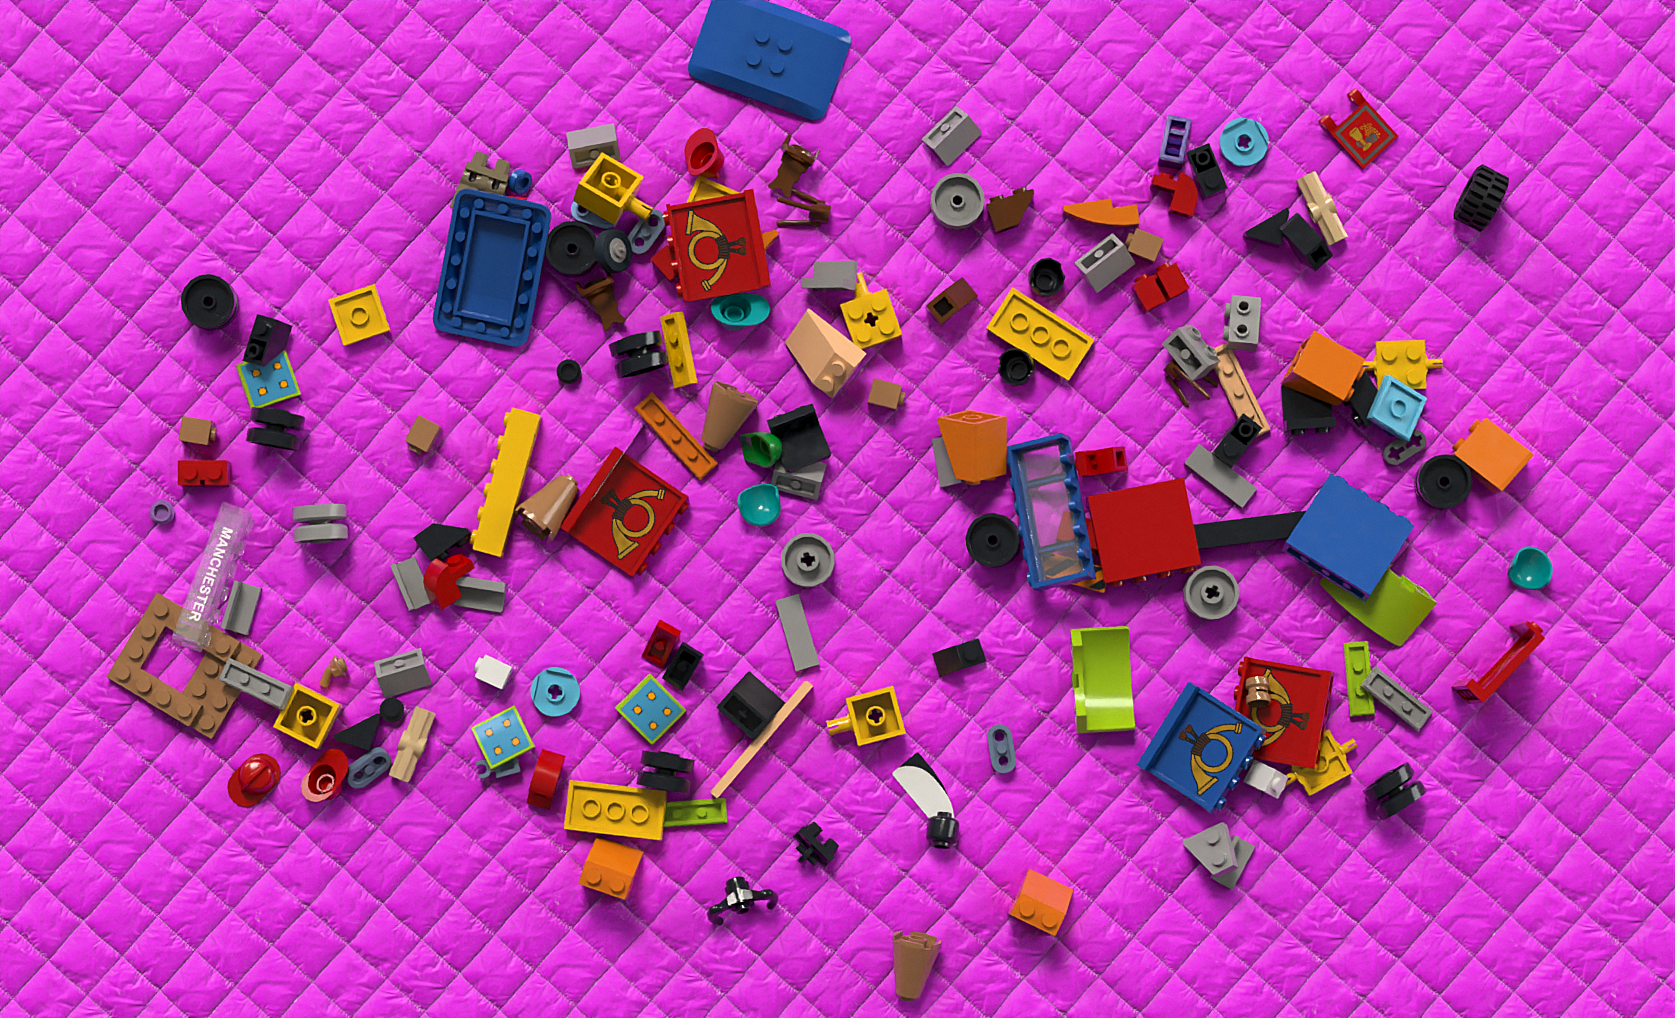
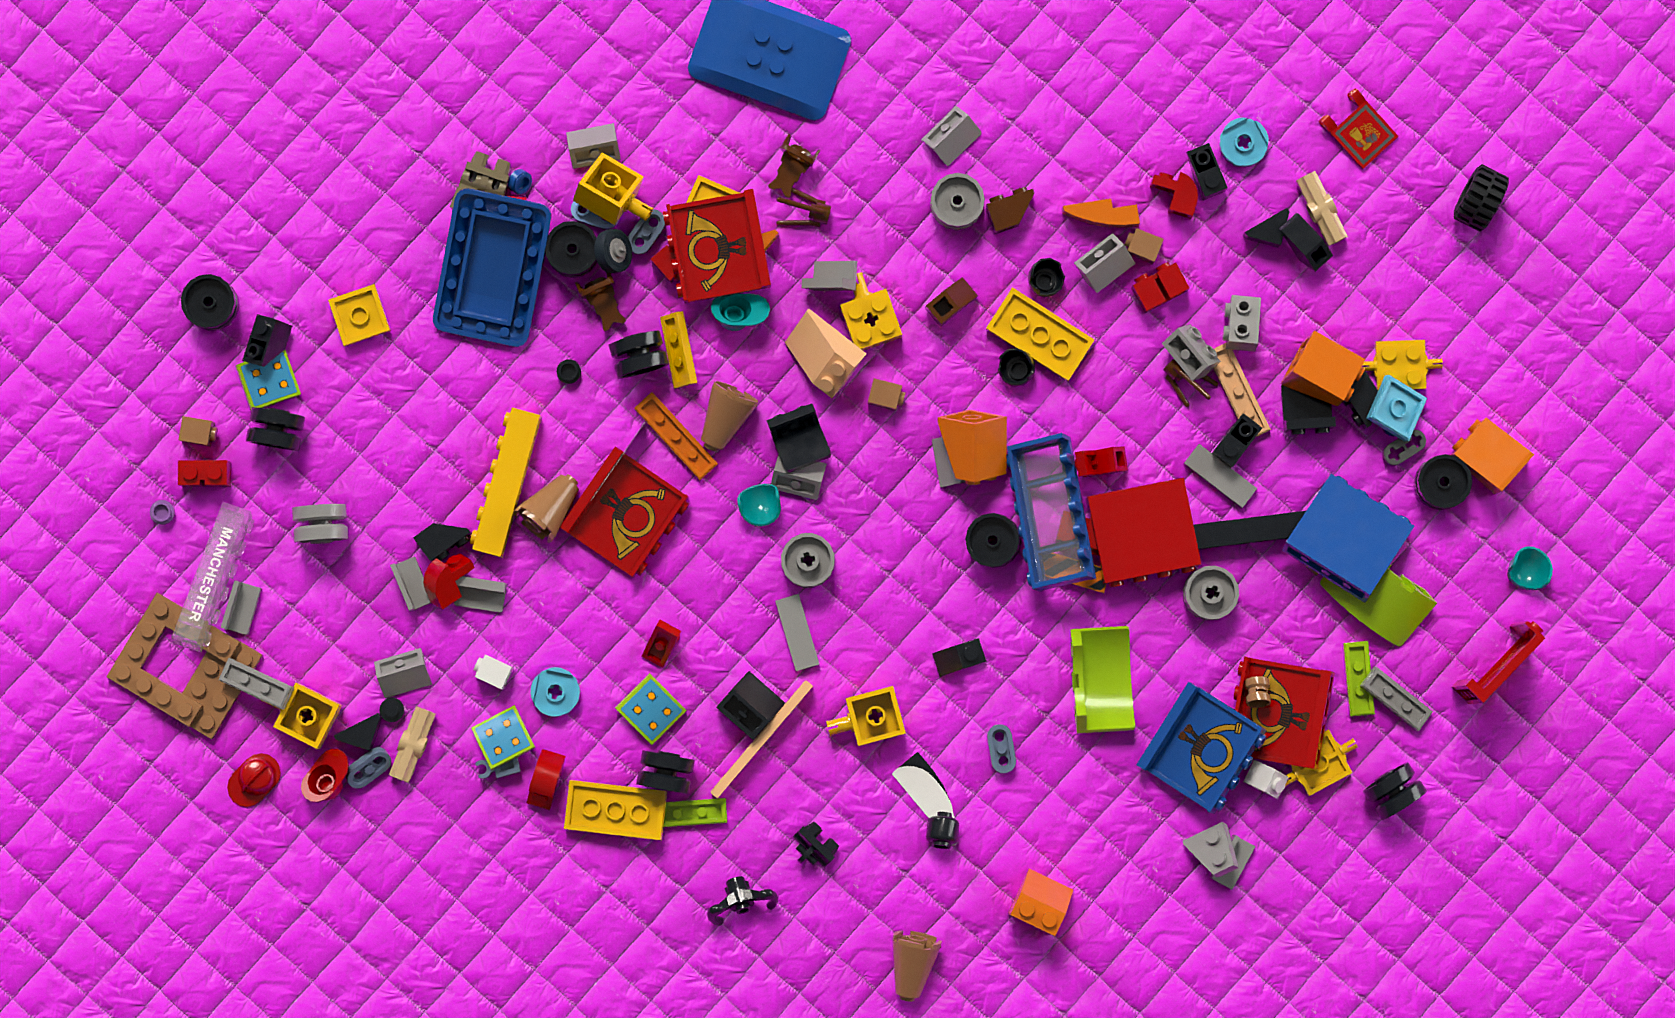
medium nougat plate [319,654,348,687] -> none
medium nougat brick [405,415,442,455] -> none
orange slope [578,835,644,900] -> none
black slope [662,642,704,691] -> none
red piece [684,128,725,179] -> none
green cap [739,431,782,468] -> none
dark purple slope [1158,115,1192,170] -> none

